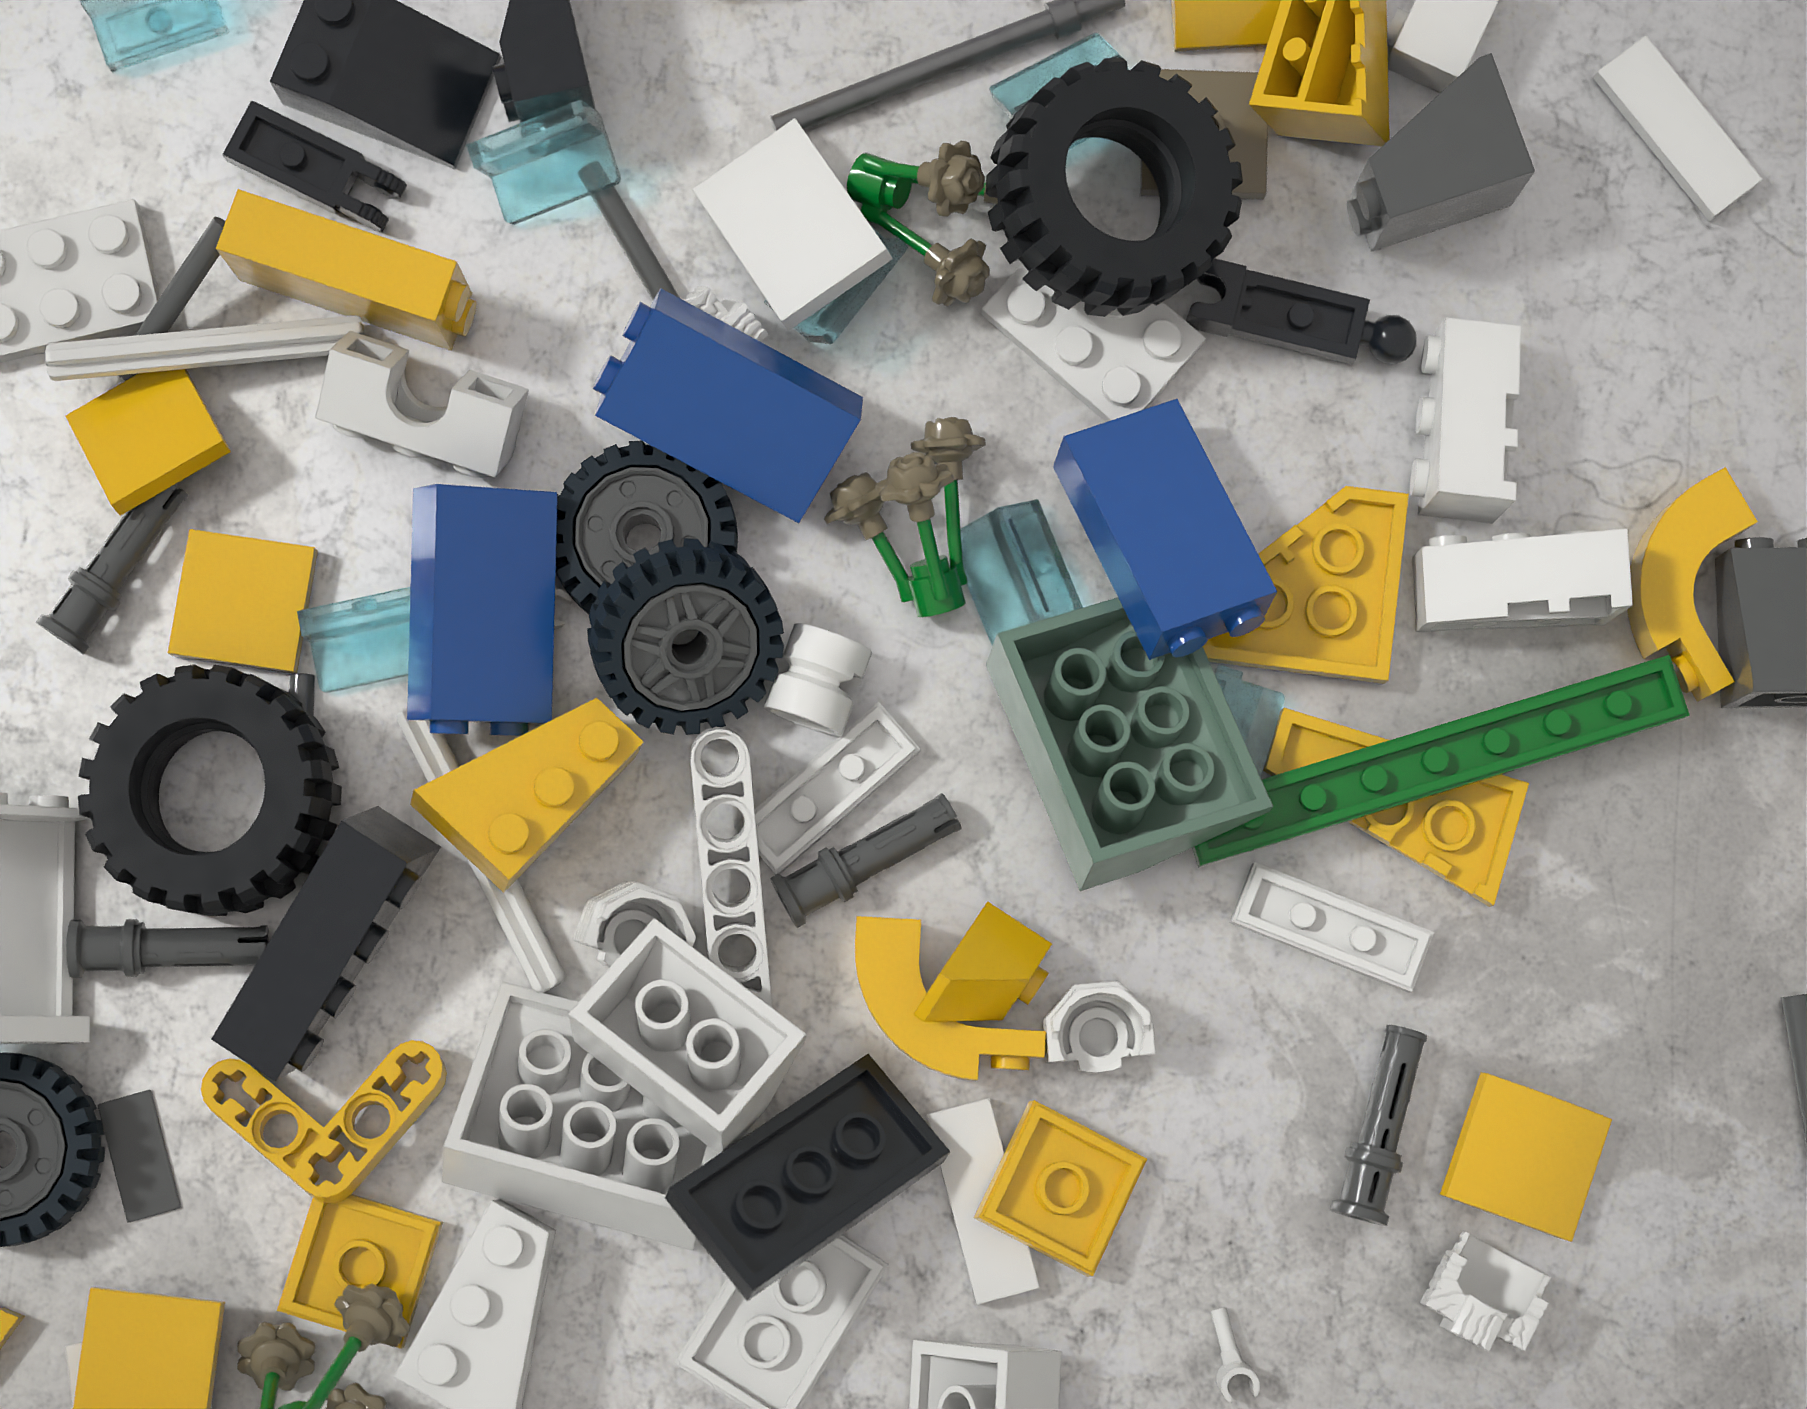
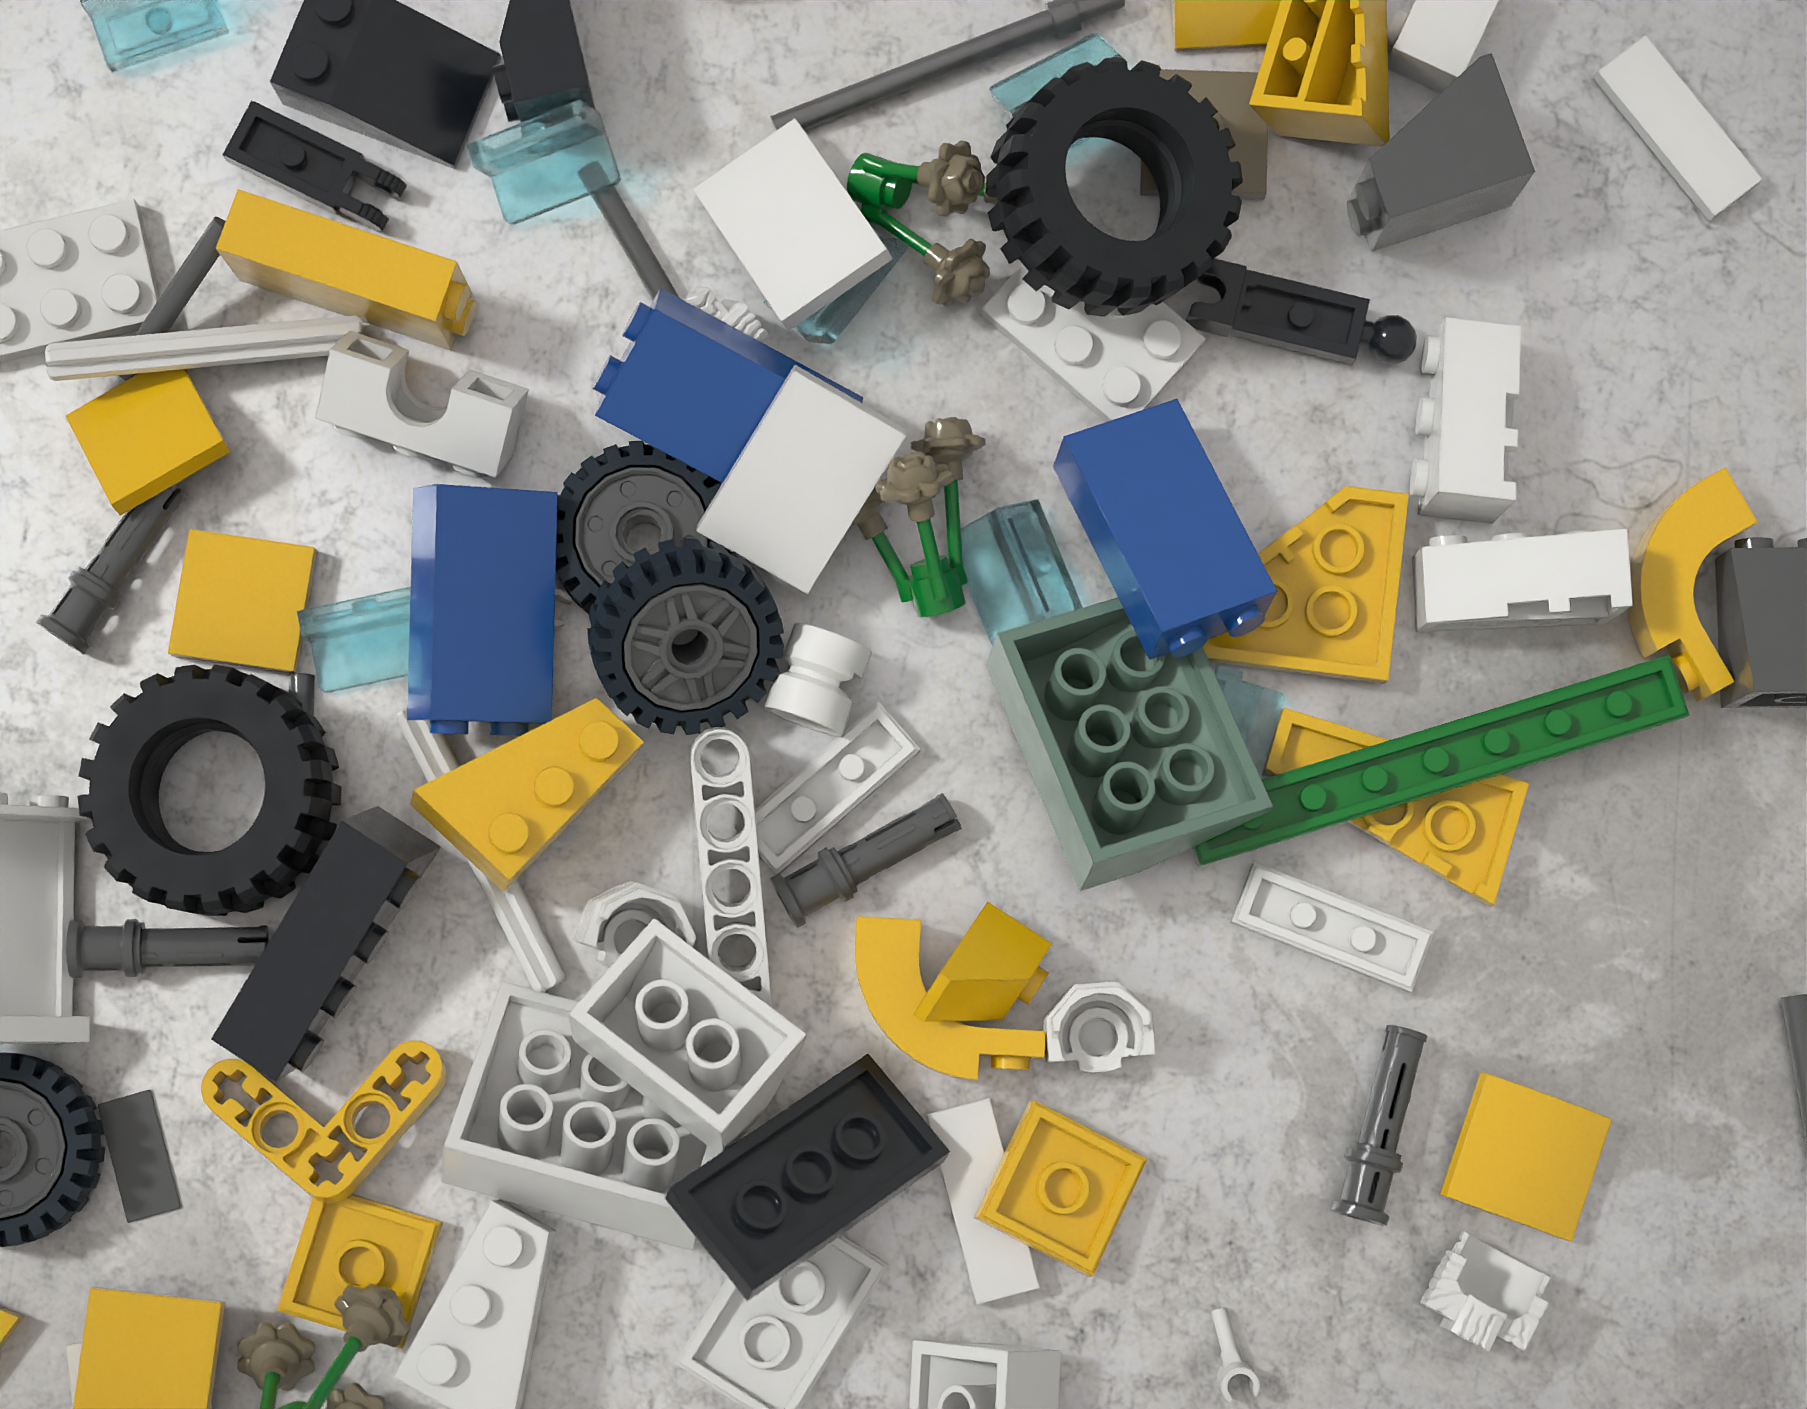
none -> white tile [696,365,907,594]

